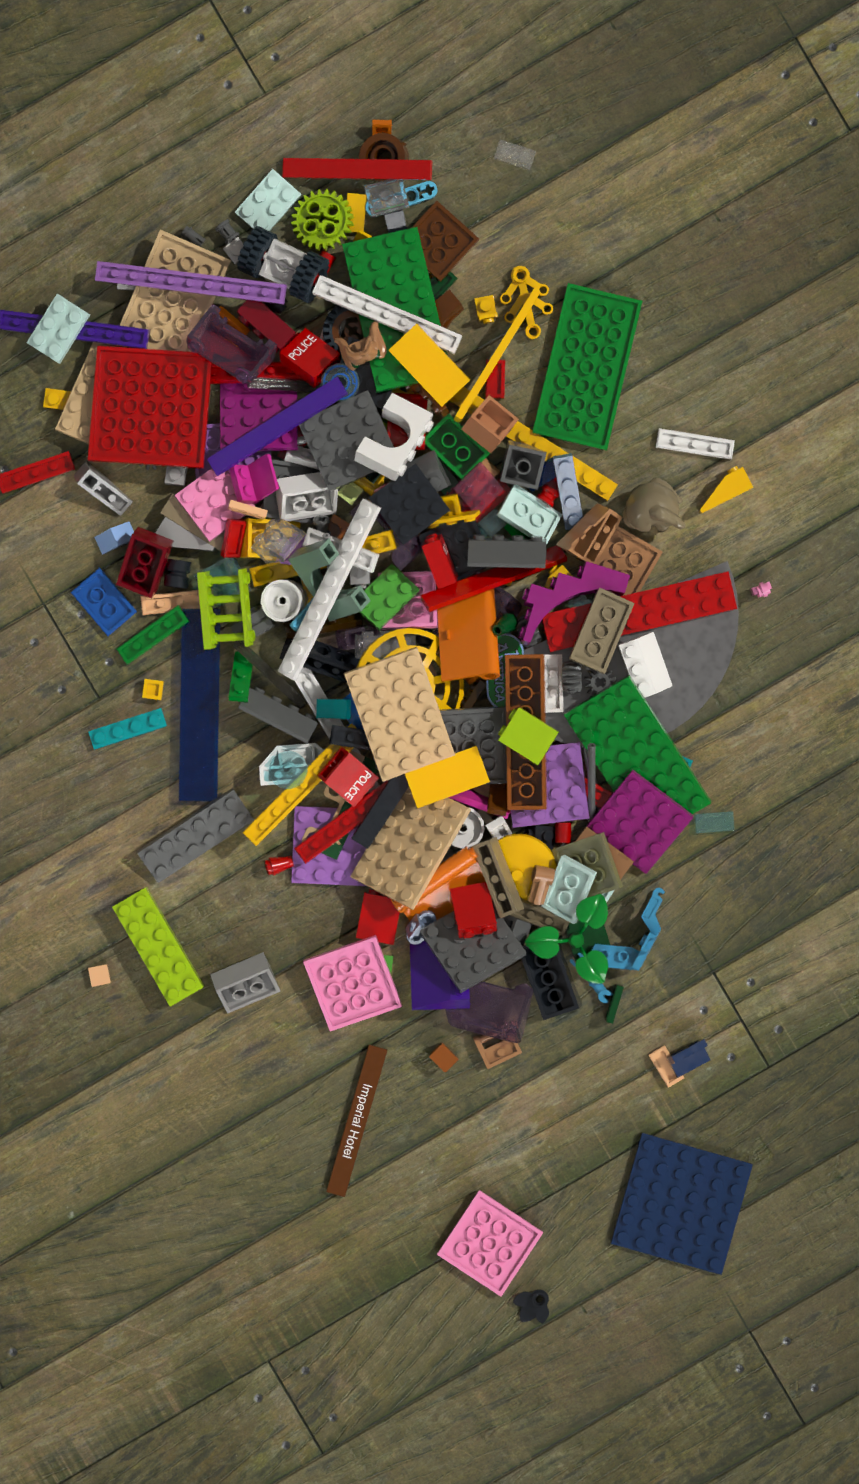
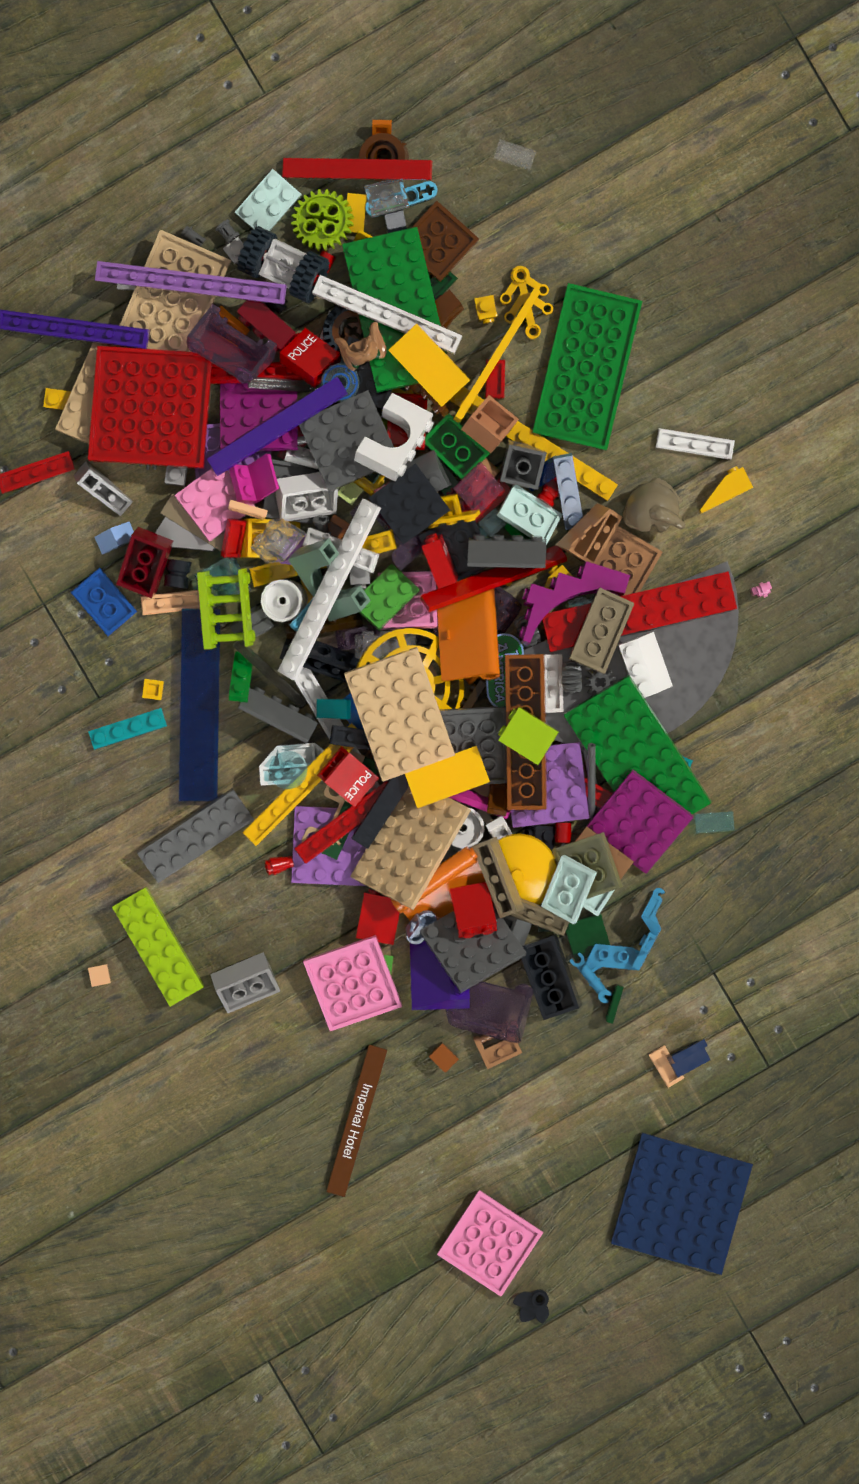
light aqua plate [27,294,90,364] -> none
green tile [117,605,190,665] -> none
dark green cone [492,613,518,636] -> none
green plant [525,894,608,984] -> none
medium nougat piece [527,865,555,905] -> none

